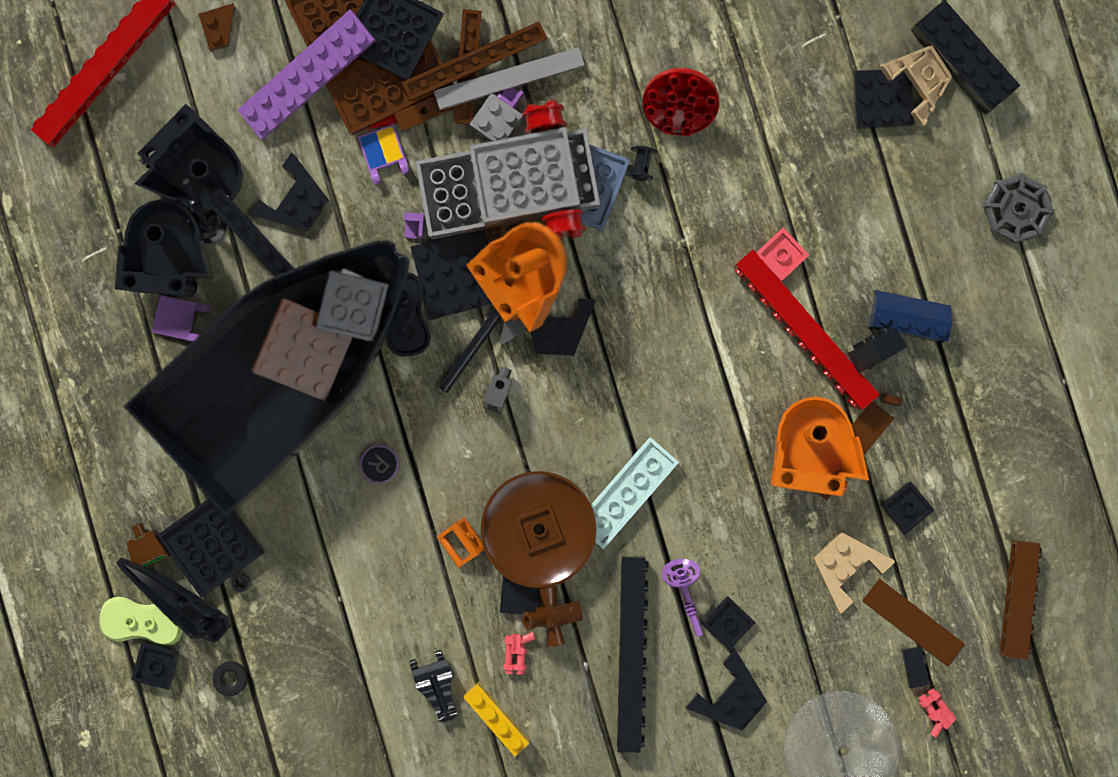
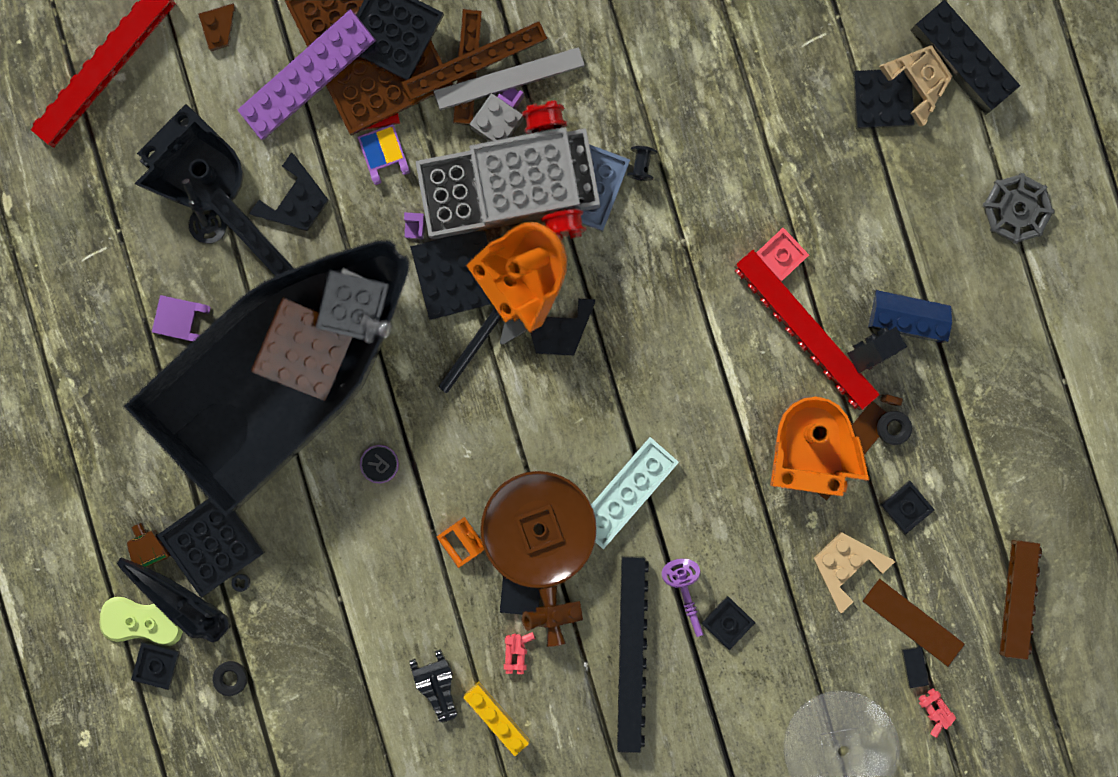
black animal [115,199,214,297] -> none
black plate [386,272,431,357] -> none
reddish brown tile [394,96,454,132] -> none
dark grey torso [483,367,512,414] -> none
red bracket [642,68,720,136] -> none
black wing [685,648,767,731] -> none
none -> clear piece [361,315,392,343]
none -> black tyre [877,411,912,445]

